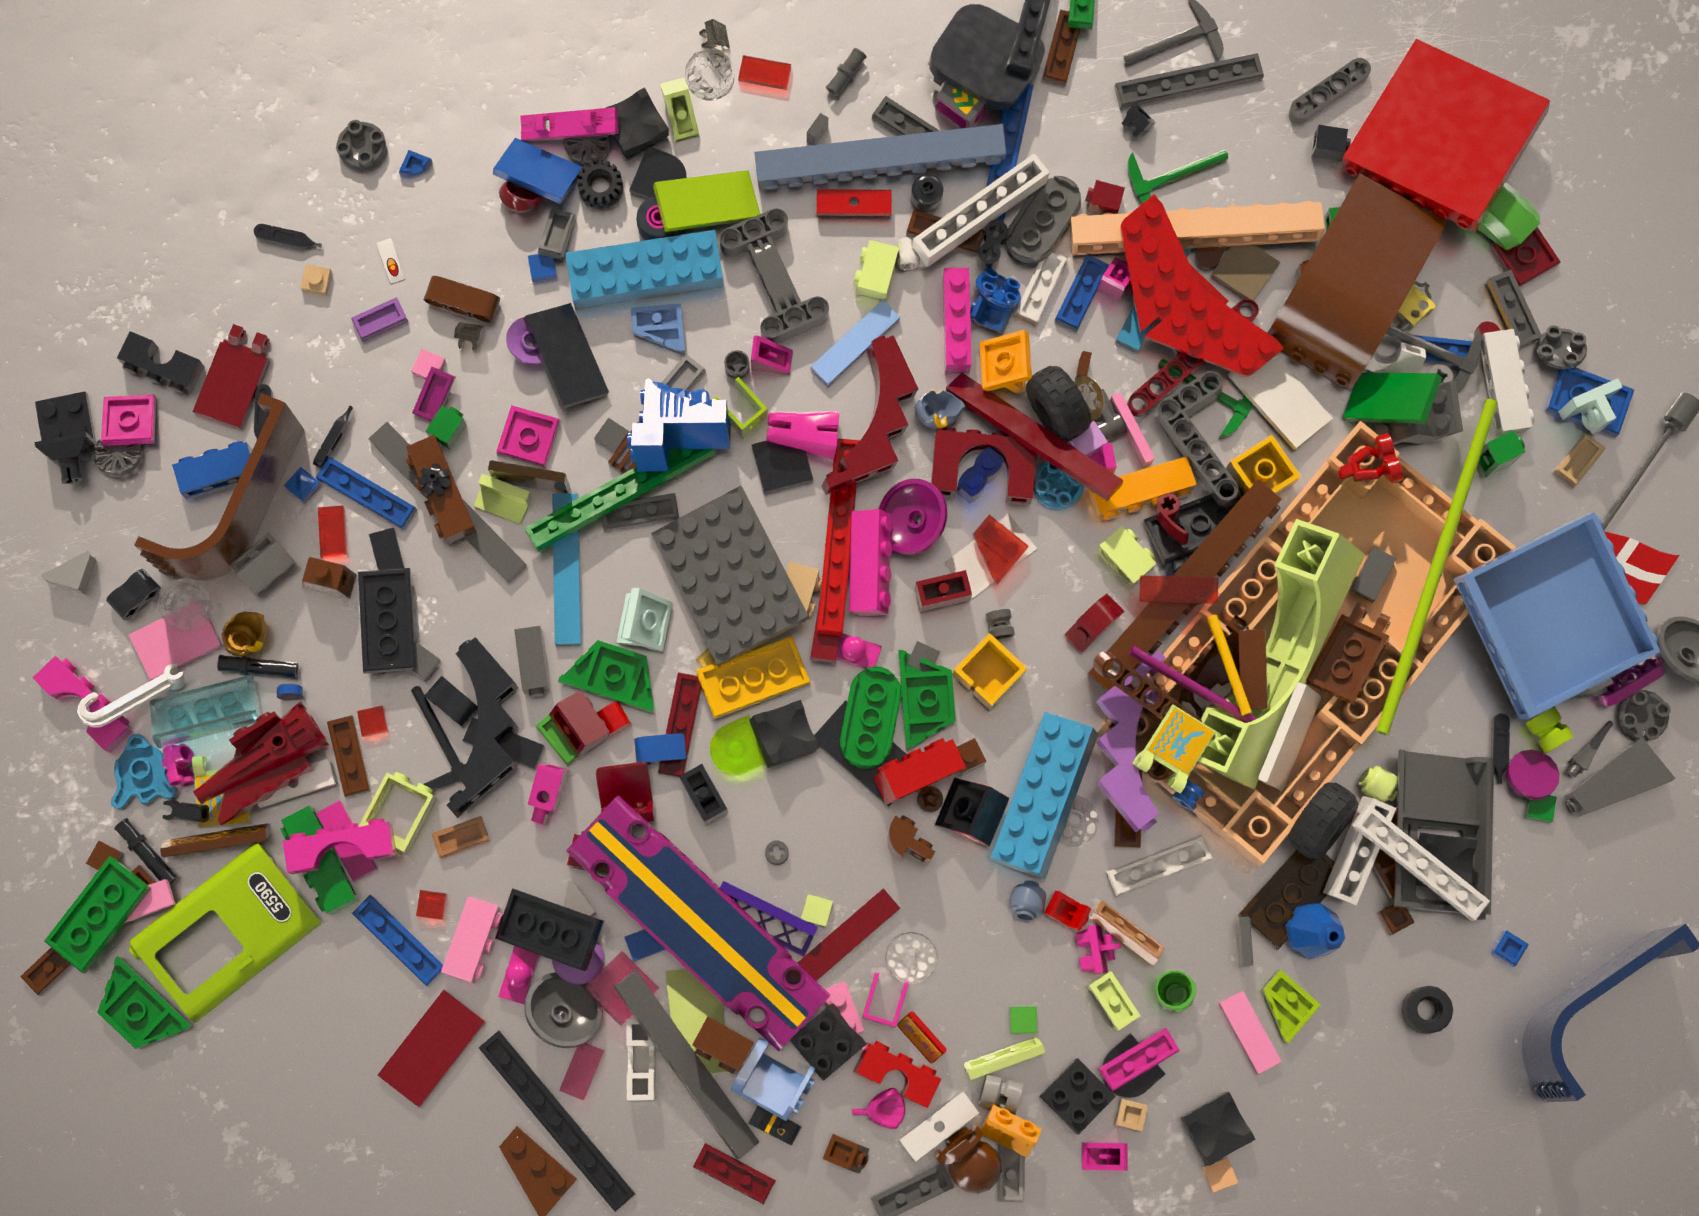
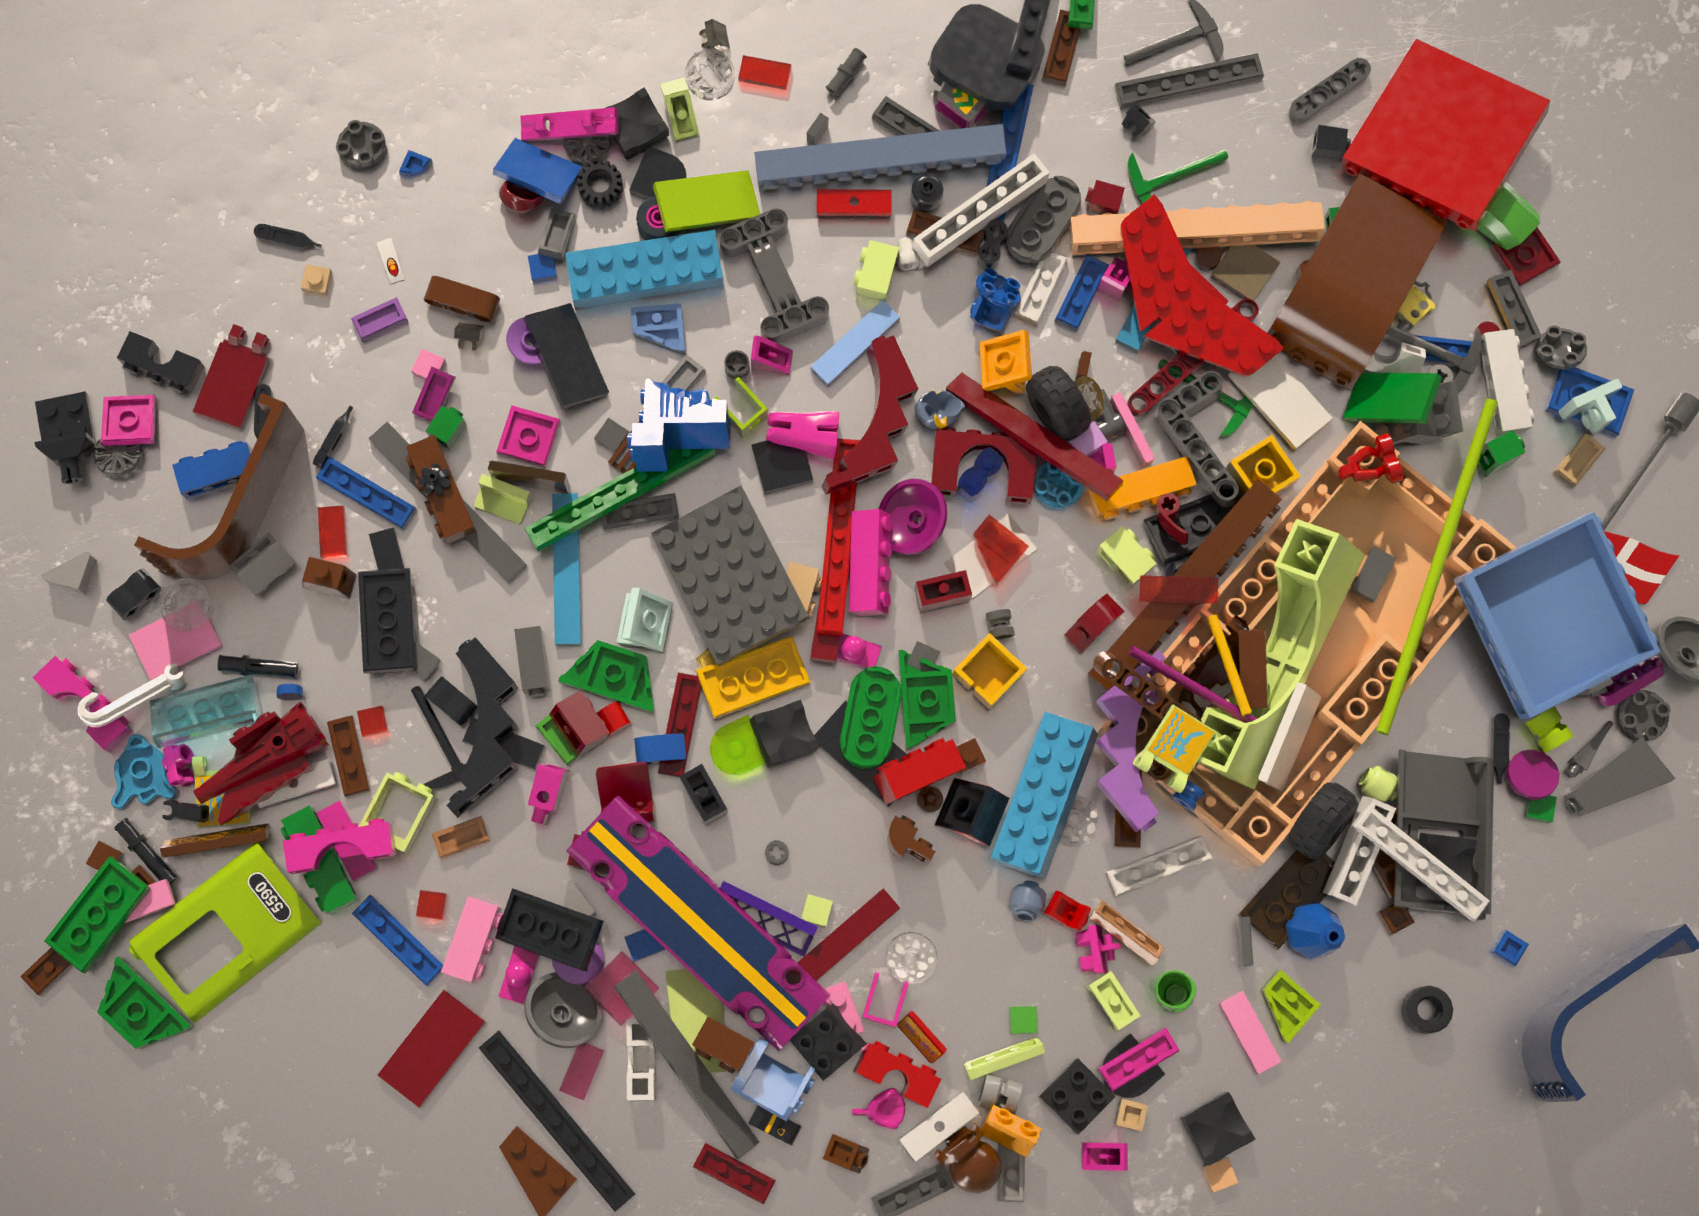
pearl gold hair [221,611,267,657] -> none
blue tile [284,467,321,503] -> none
dark pink brick [942,268,972,373] -> none
reddish brown tile [1306,602,1391,705] -> none

